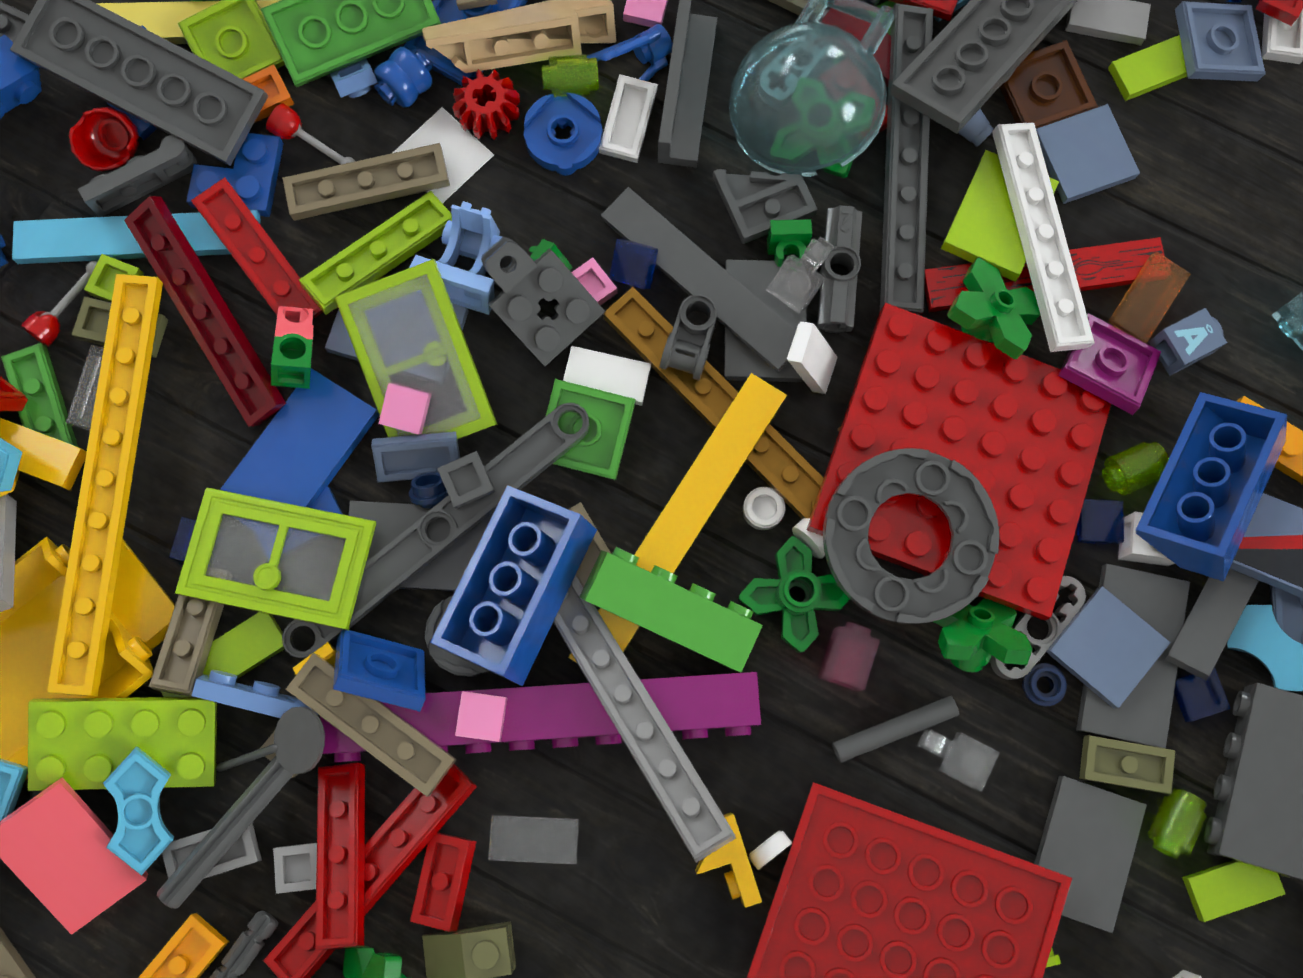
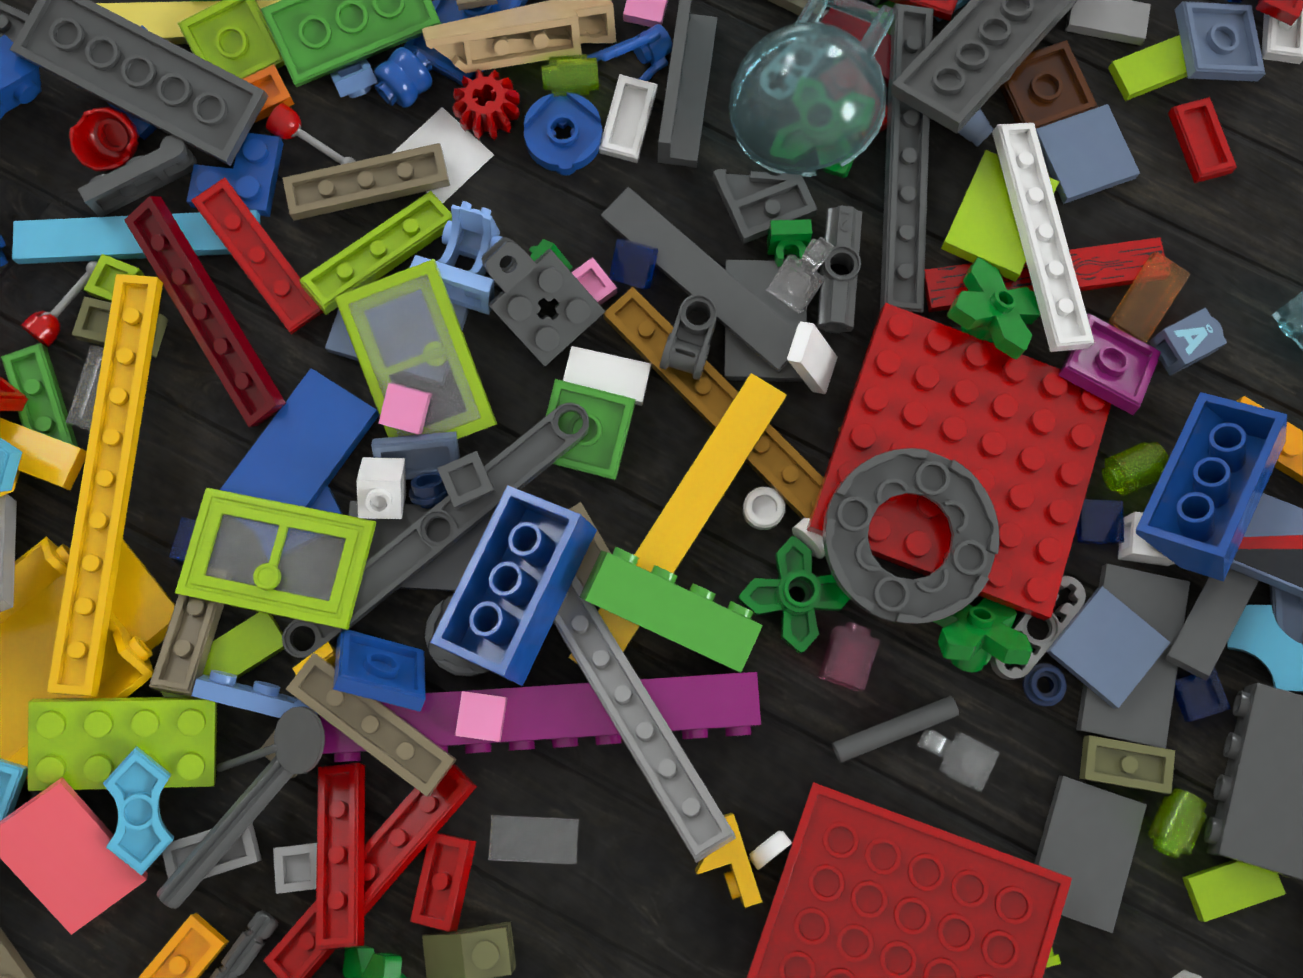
green leg [271,306,314,389] -> none
none -> white brick [356,457,406,519]
none -> red tile [1168,97,1237,183]

